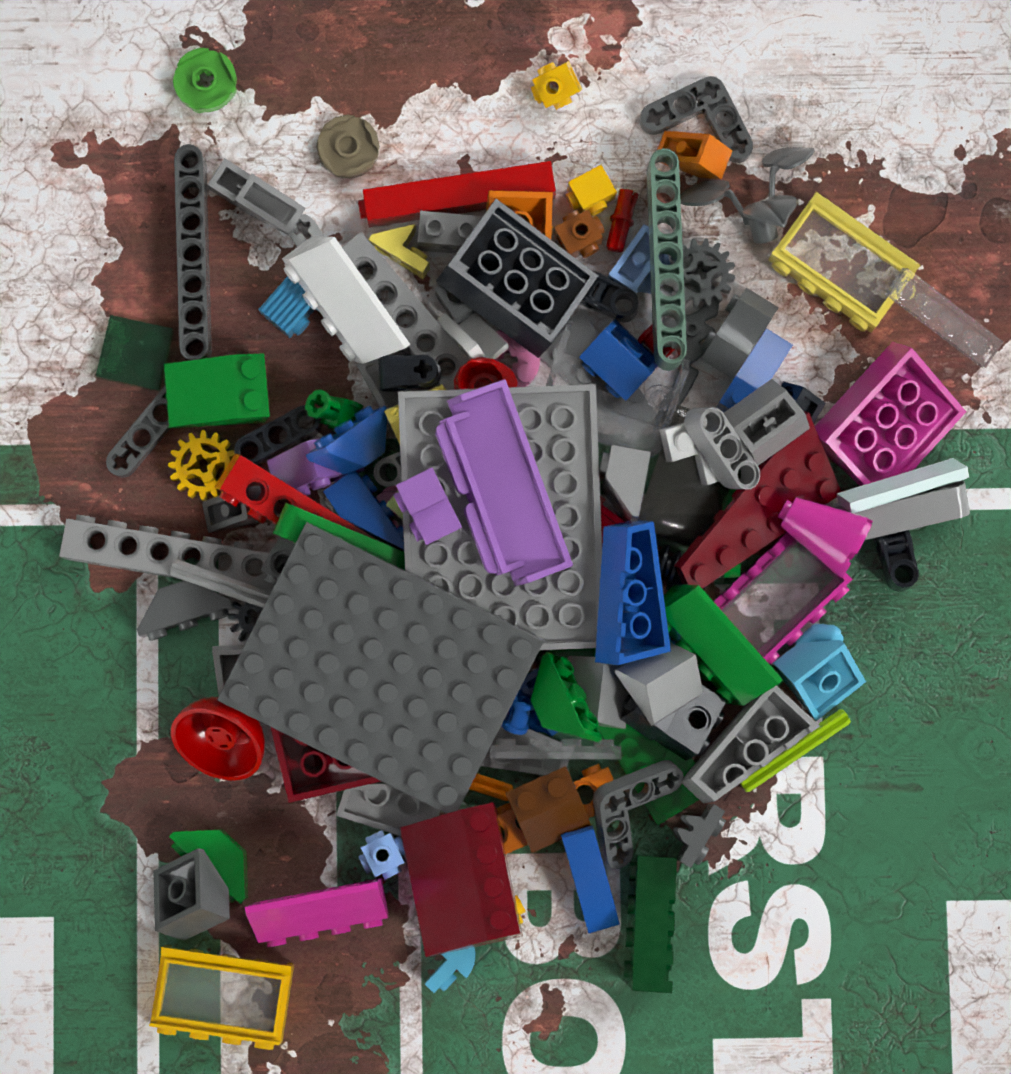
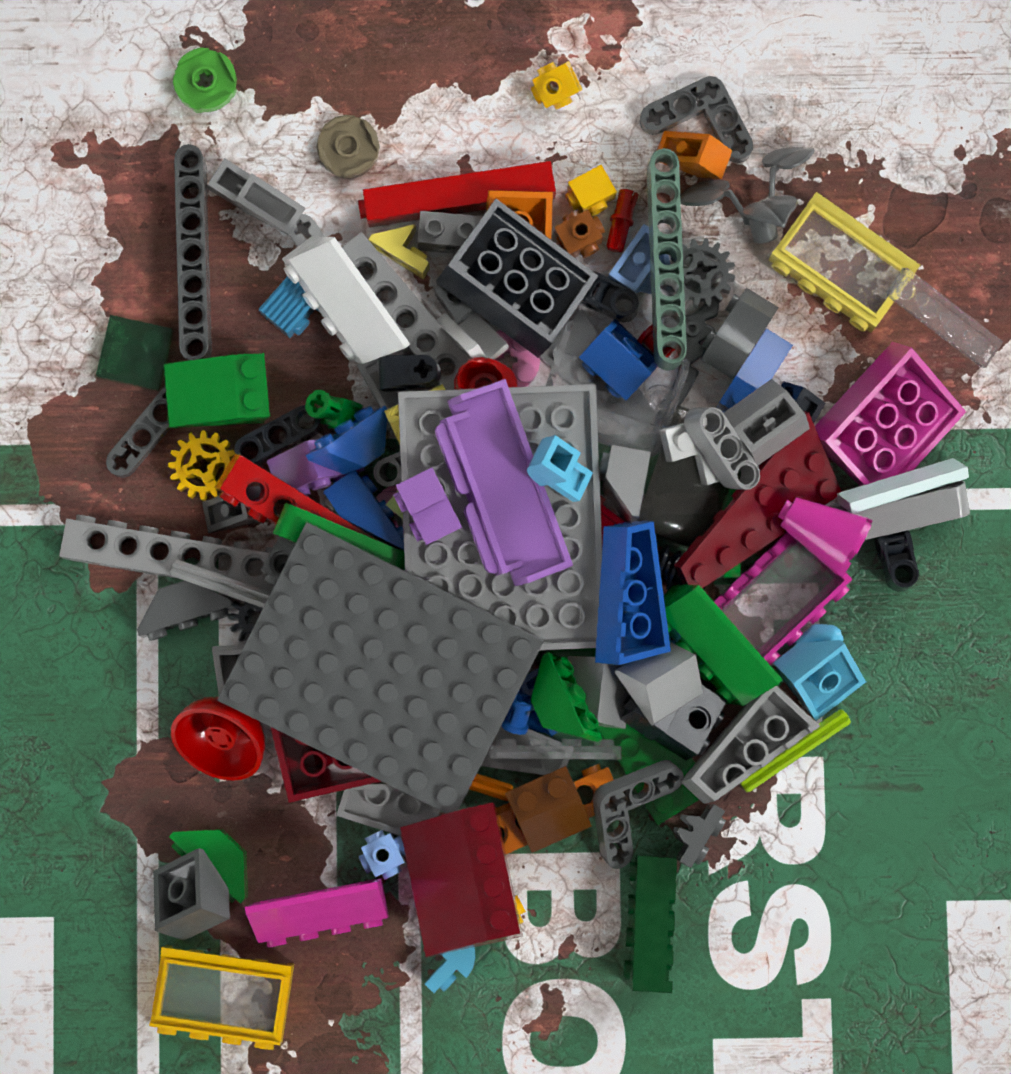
blue slope [561,826,620,933] -> none
none -> medium azure brick [527,435,593,502]

